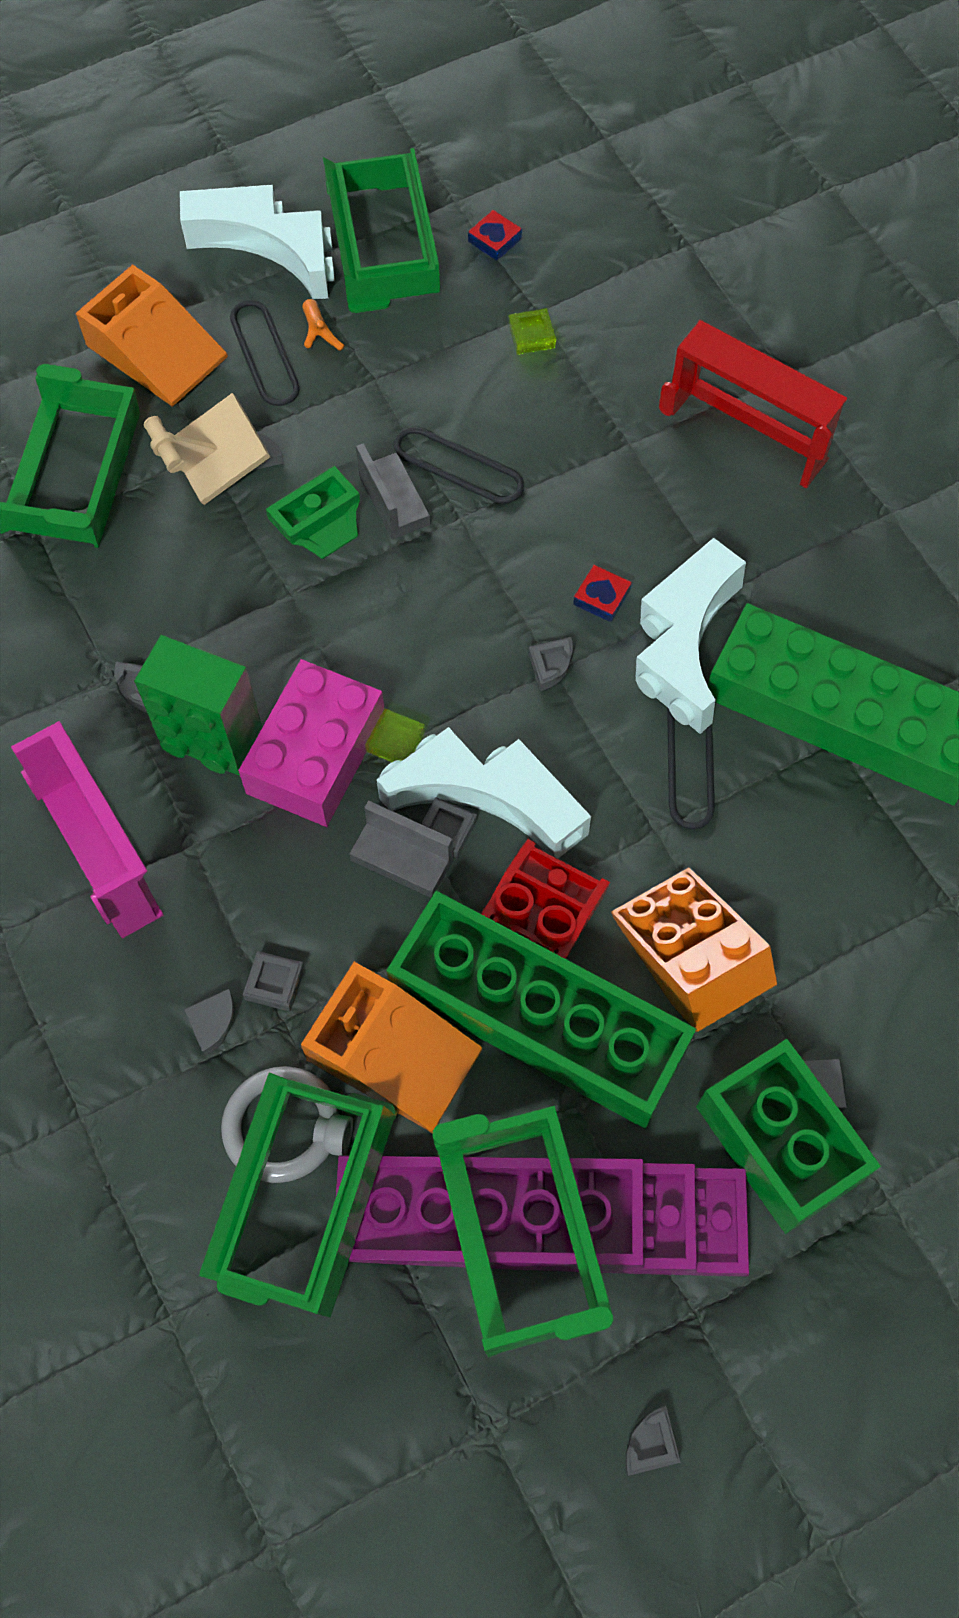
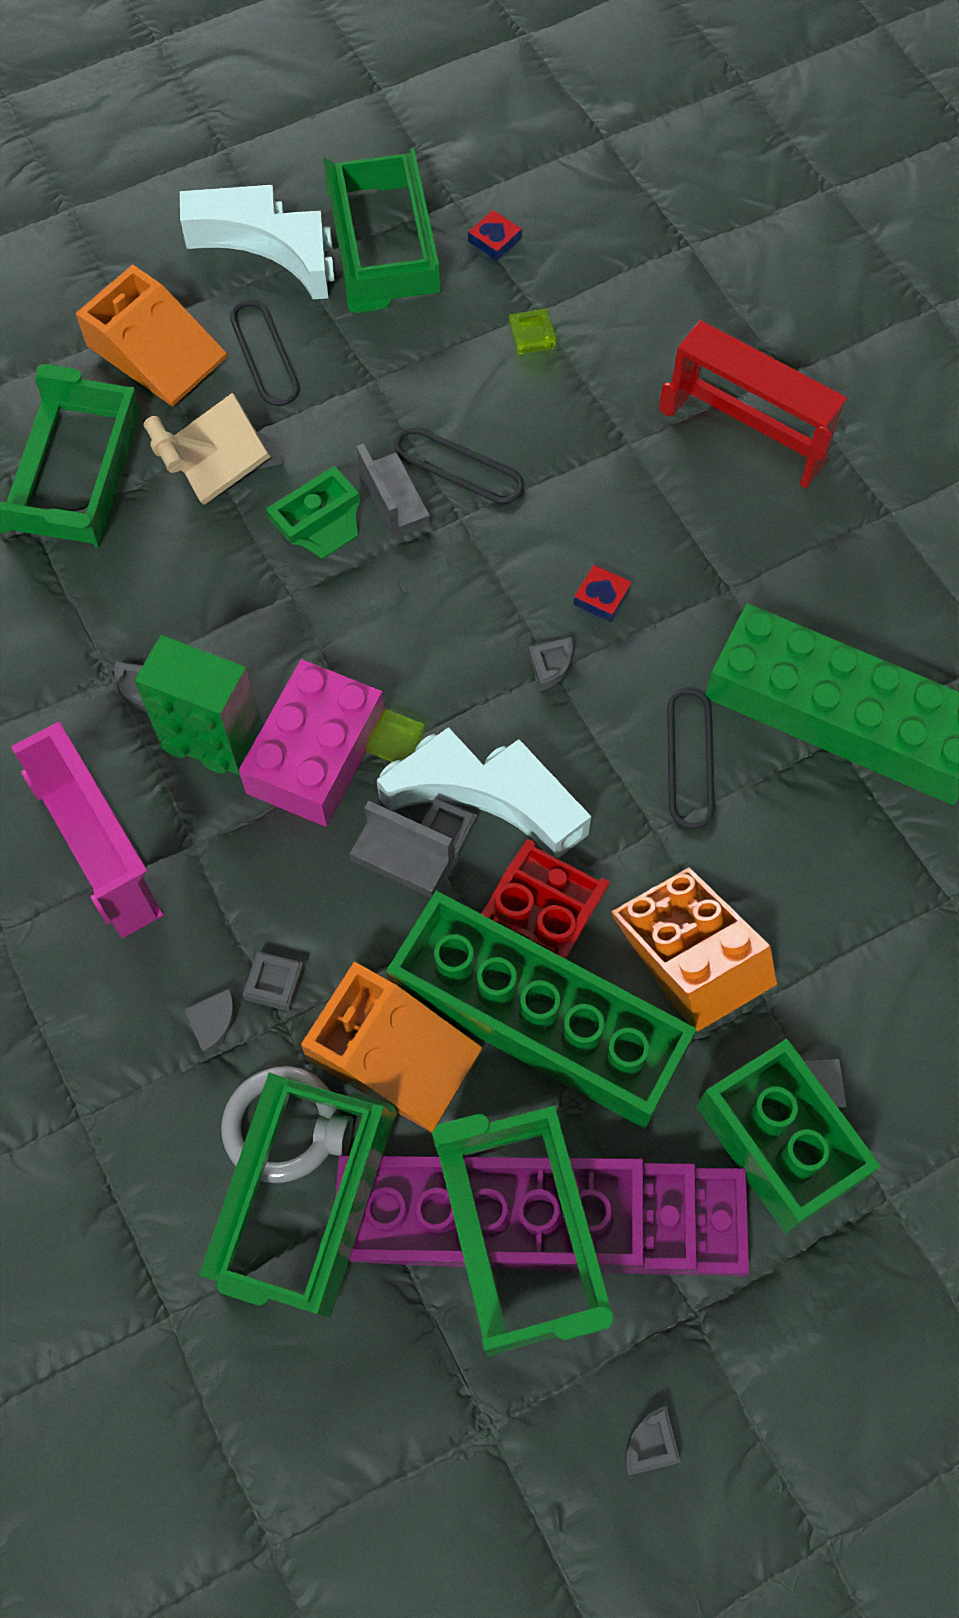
orange bar [302,299,344,351] -> none
light aqua arch [635,538,746,734] -> none

